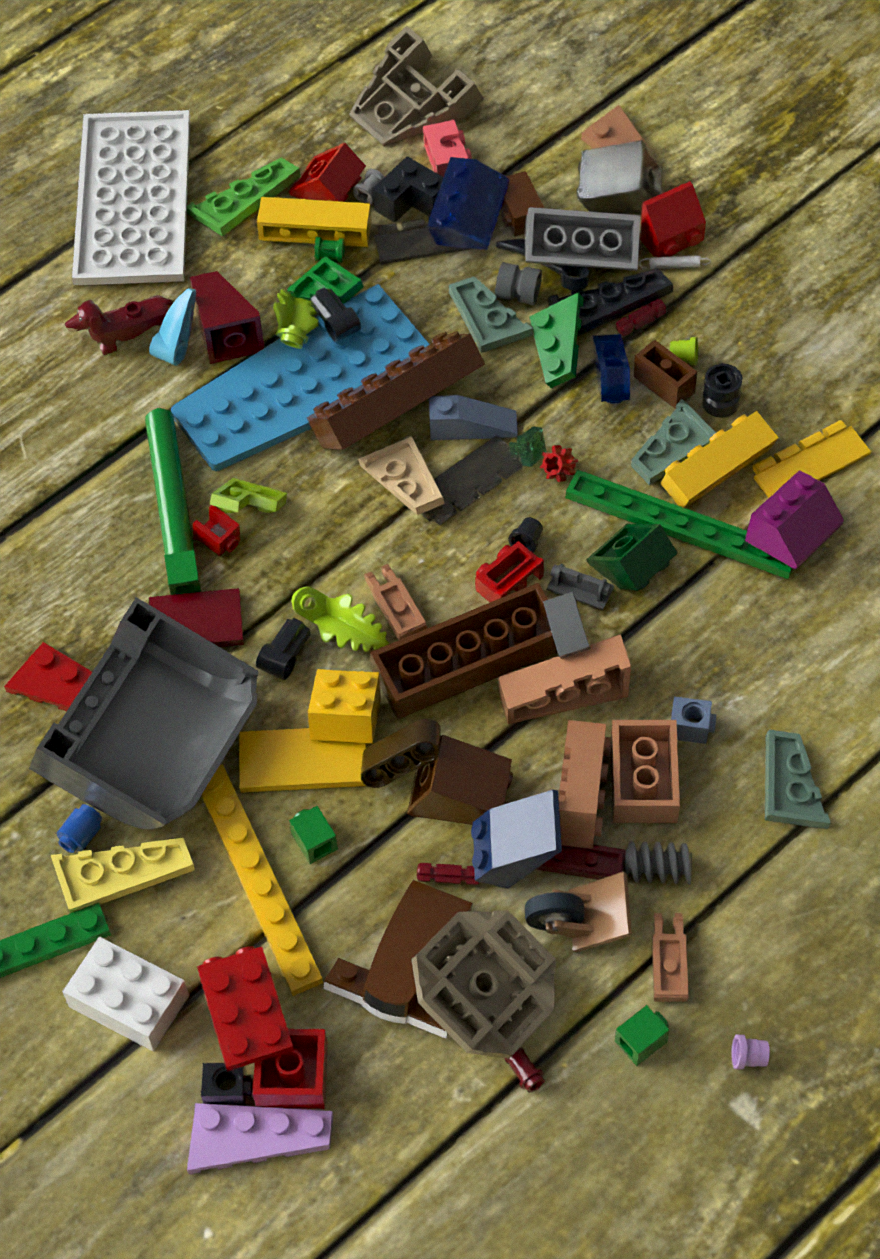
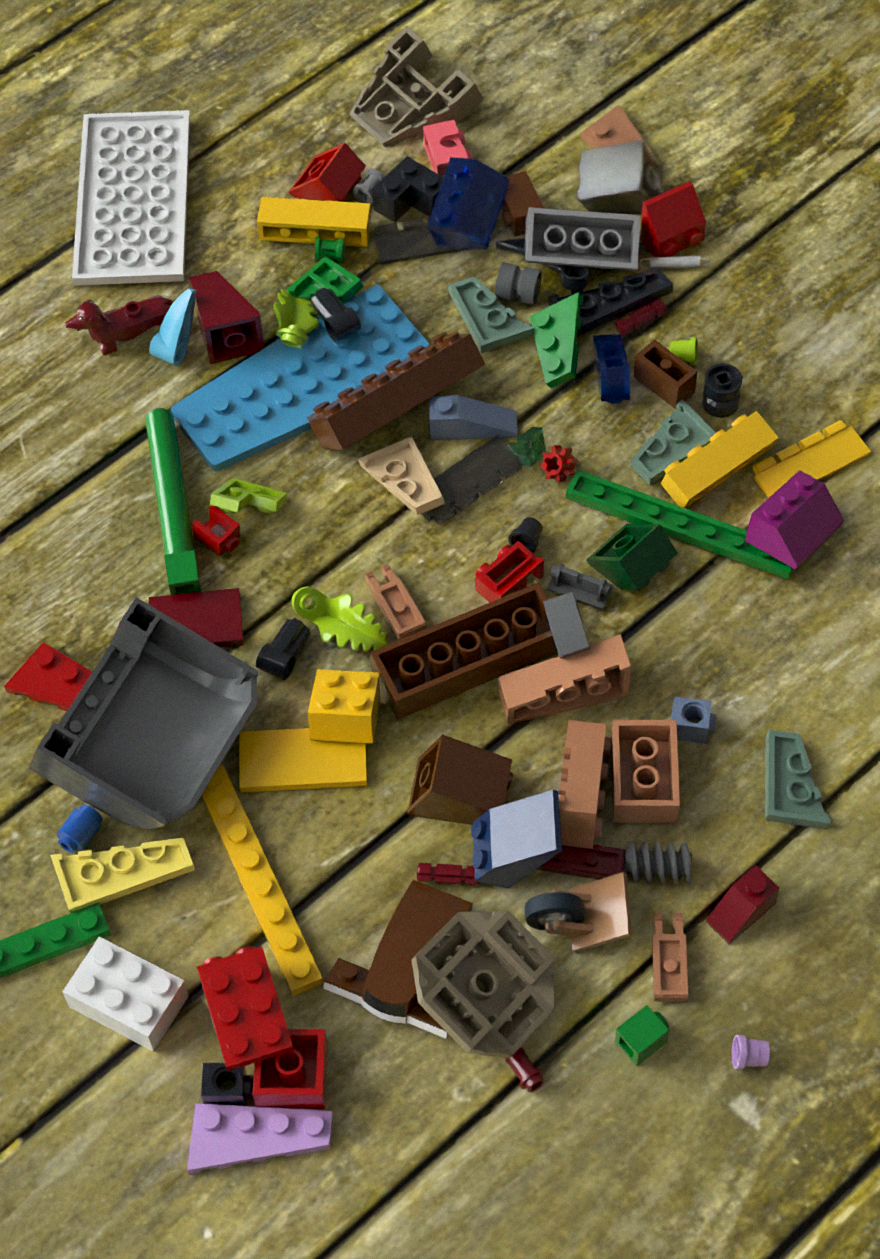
bright green wing [186,158,301,236] -> none
green brick [289,806,338,864] -> none
dark brown beam [360,719,441,788] -> none
none -> dark red slope [706,865,780,944]

